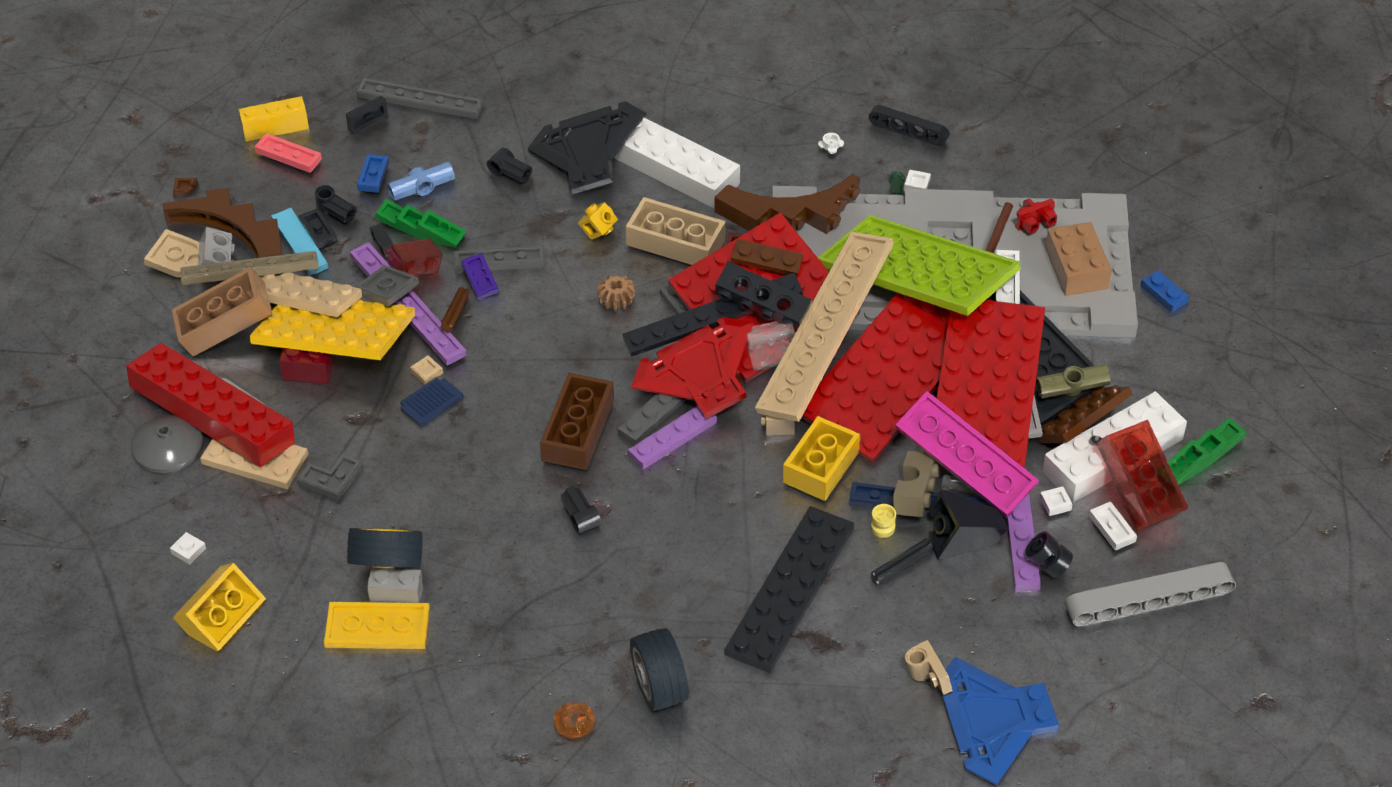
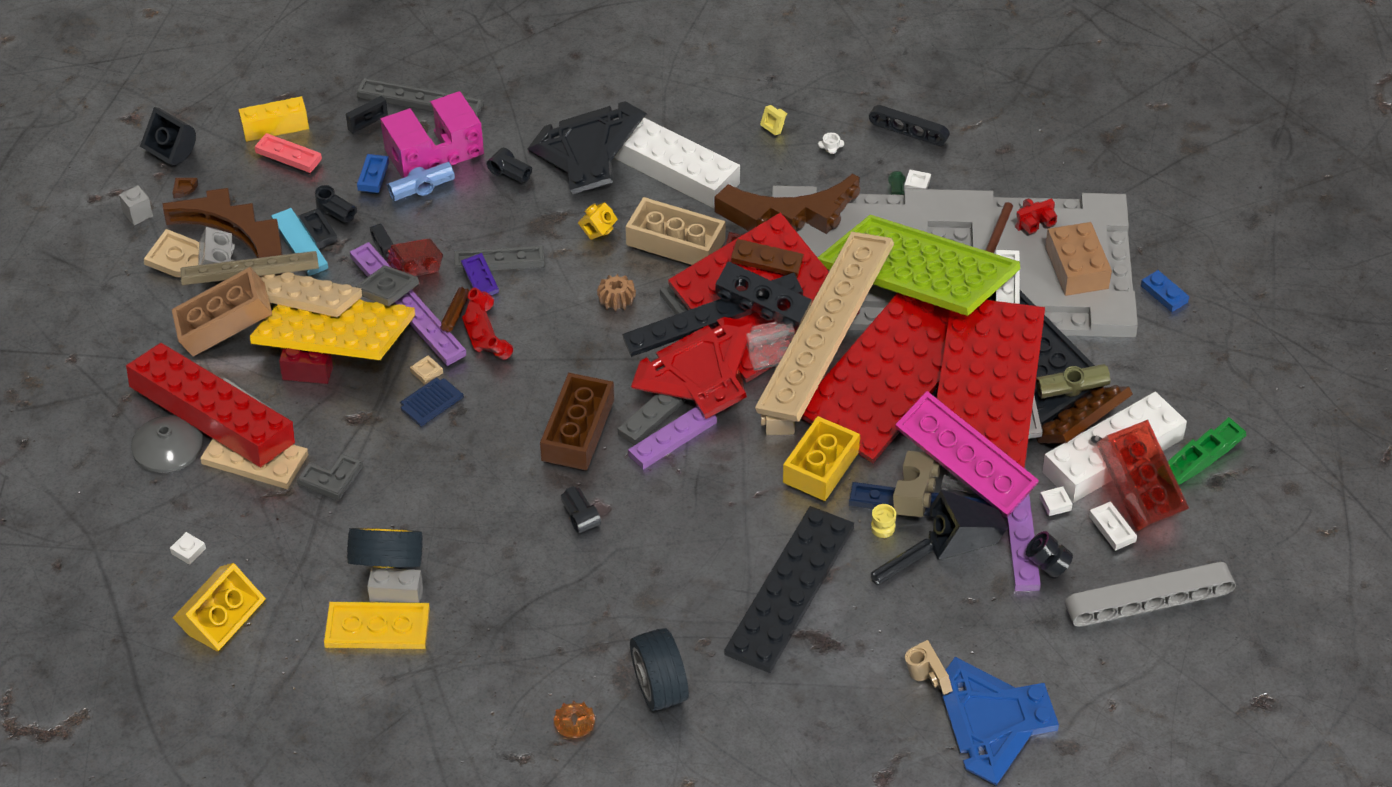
green slope [375,199,467,248] -> none
none -> light grey brick [119,186,153,226]
none -> black brick [140,107,196,165]
none -> dark pink piece [380,91,484,178]
none -> red plate [462,288,513,360]
none -> light yellow tile [760,105,788,135]

